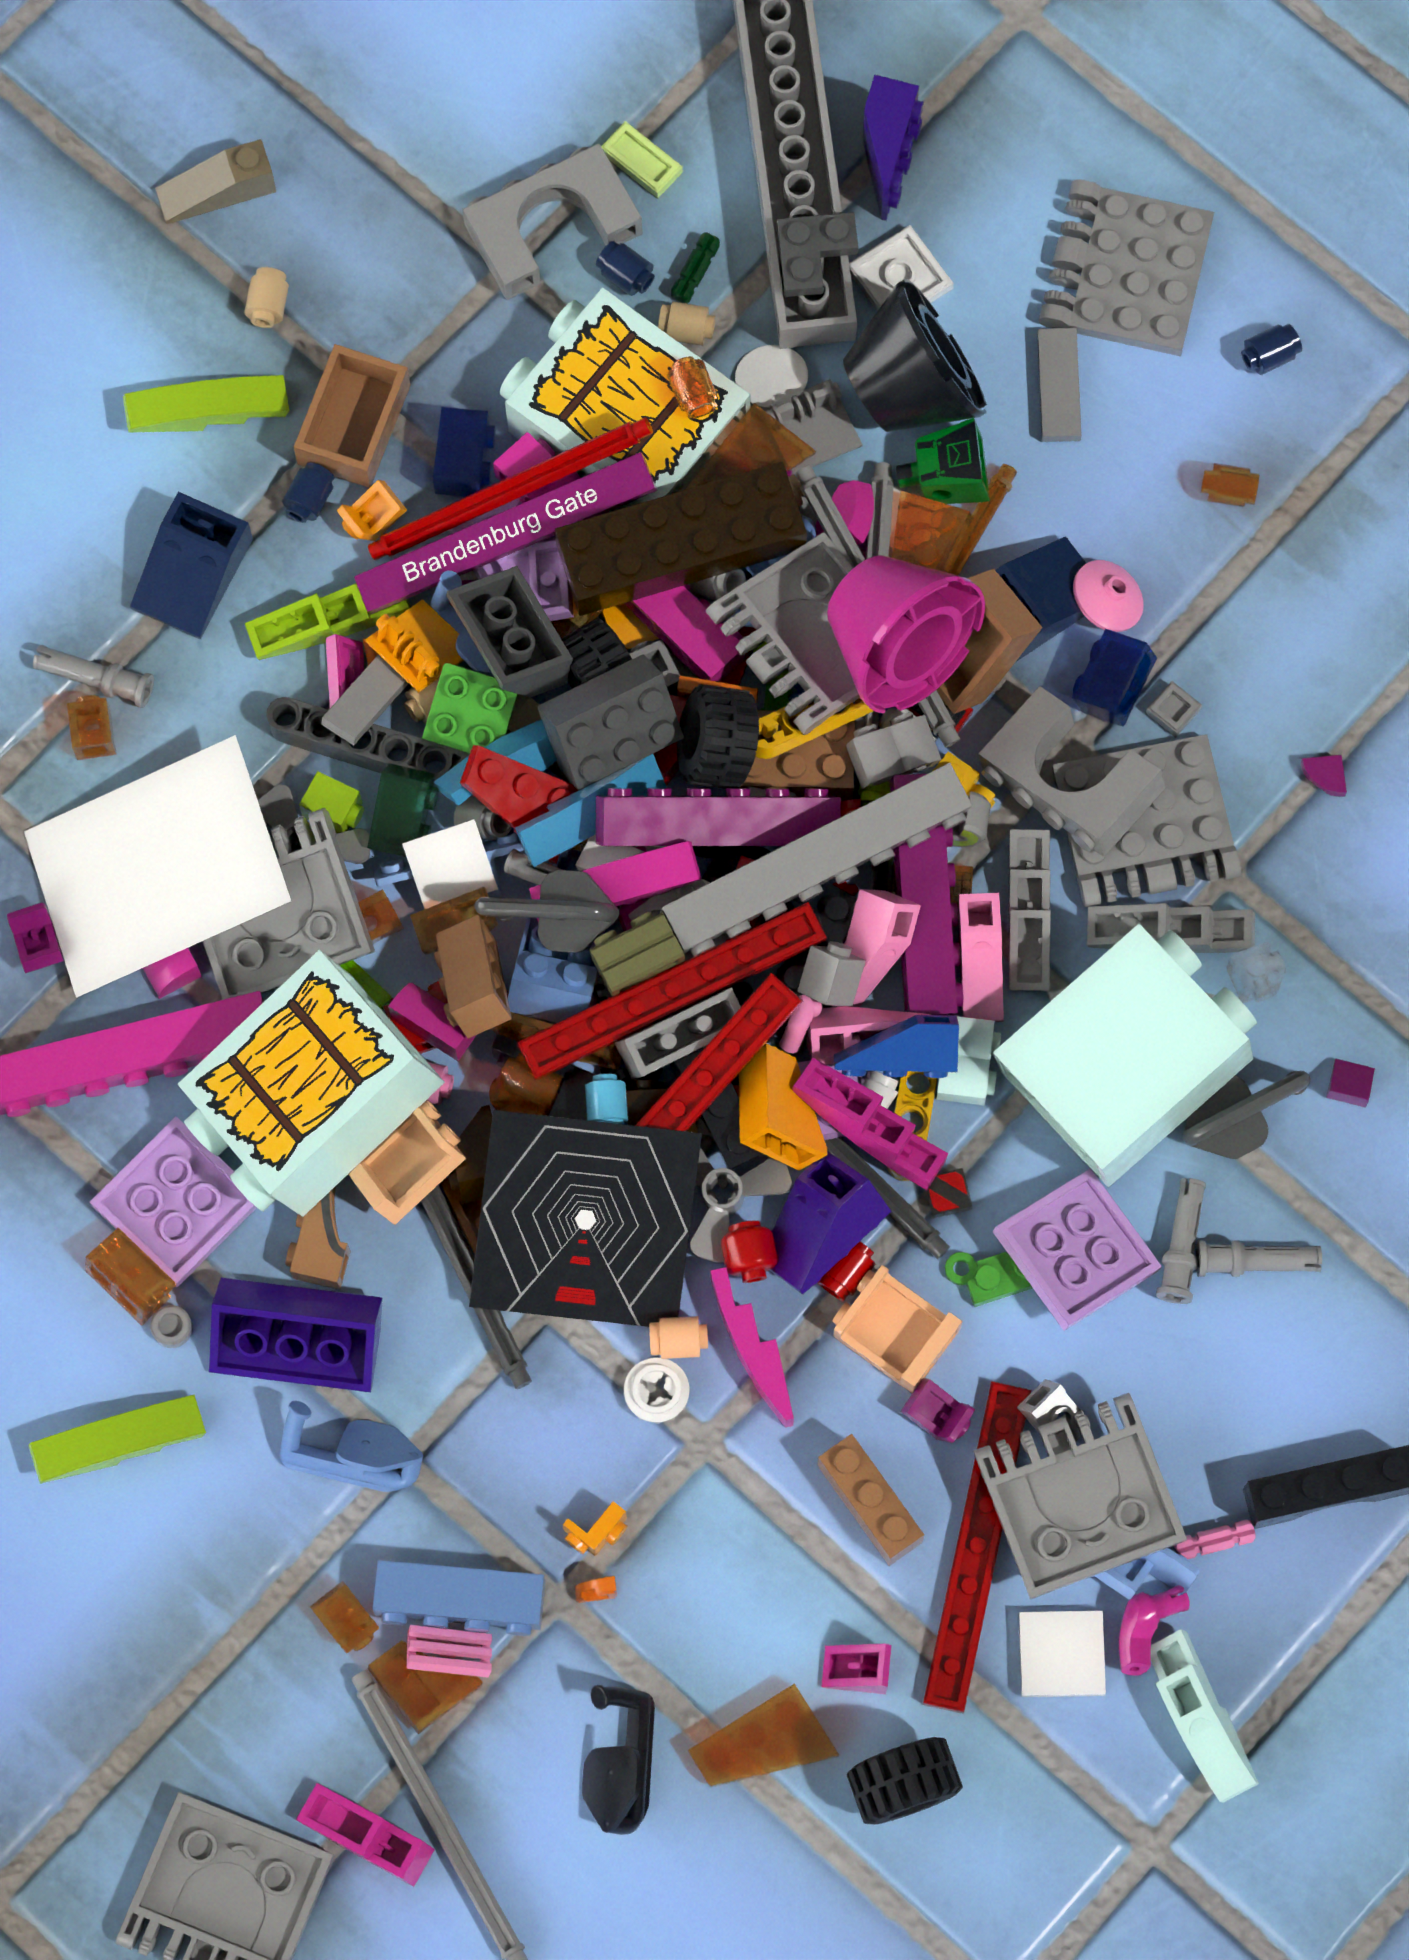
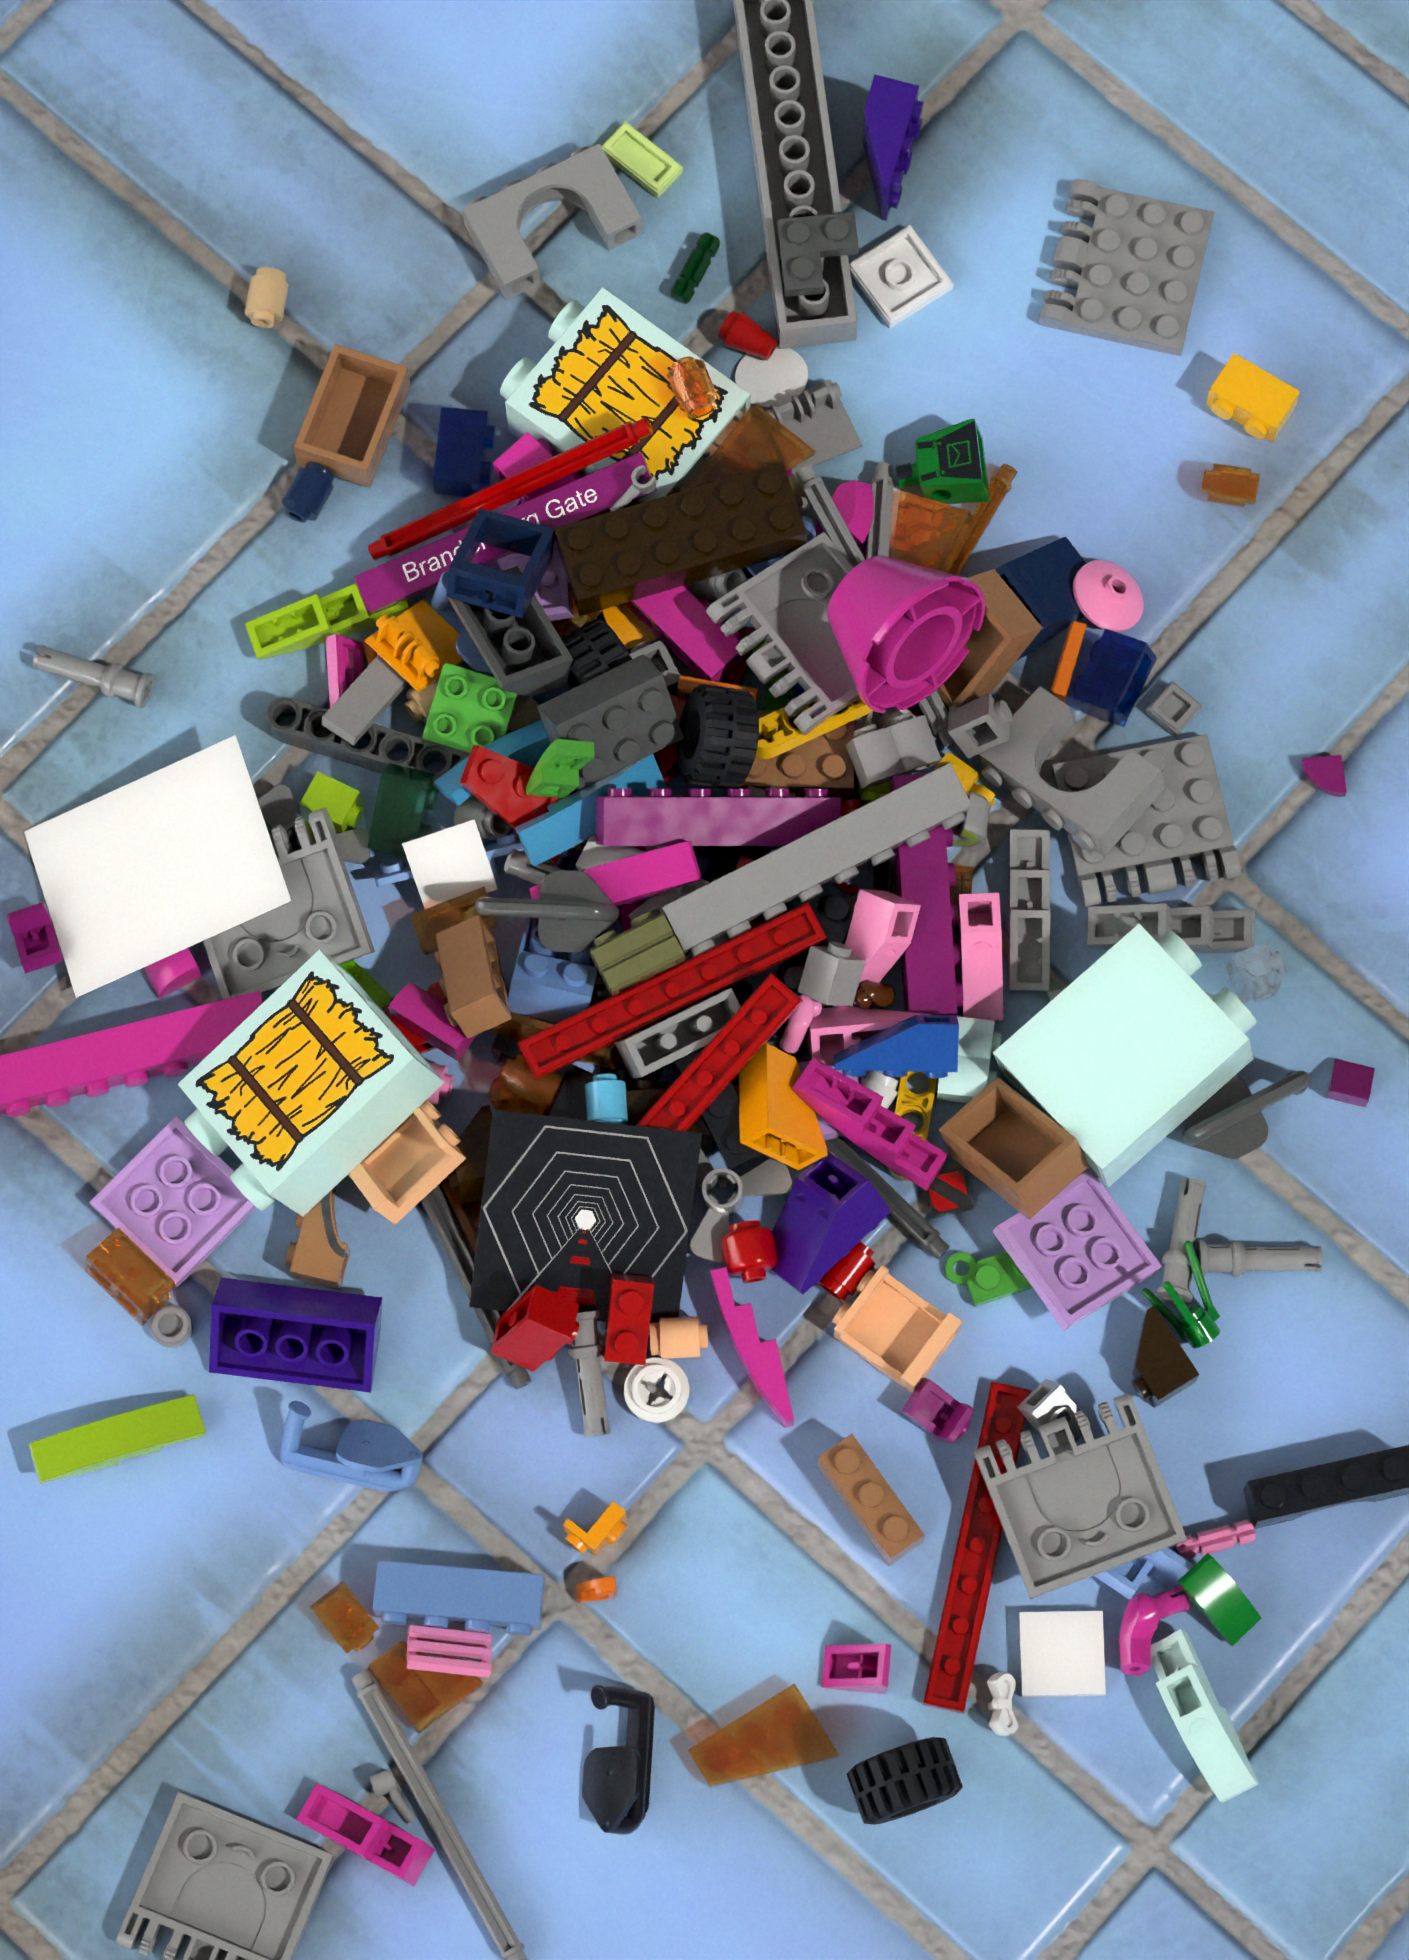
clear orange brick [67,695,117,760] -> none
lime slope [123,375,290,433] -> none
dark blue slope [130,491,253,639] -> none
dark tan slope [155,139,276,224] -> none
light orange bracket [337,480,407,541] -> none
clear orange brick [358,889,404,944] -> none
dark blue brick [596,241,655,296] -> none
tan brick [658,302,715,345] -> none
black cone [843,279,987,432] -> none
light grey tile [1037,328,1081,442] -> none
dark blue brick [1241,324,1302,375] -> none
none -> light grey hand [370,1770,416,1824]
none -> dark blue window [447,508,555,618]
none -> red brick [490,1285,579,1372]
none -> bright green slope [526,739,595,798]
none -> light grey pin [568,1310,610,1437]
none -> red brick [603,1273,654,1365]
none -> light grey hand [610,465,657,512]
none -> red cone [718,311,778,361]
none -> reddish brown arm [854,980,896,1009]
none -> medium nougat piece [938,1077,1089,1220]
none -> light grey brick [947,693,1012,759]
none -> white piece [987,1672,1018,1736]
none -> orange tile [1050,621,1087,703]
none -> dark brown slope [1131,1306,1200,1408]
none -> green plant [1142,1240,1220,1348]
none -> green slope [1178,1553,1262,1646]
none -> yellow brick [1206,353,1301,443]

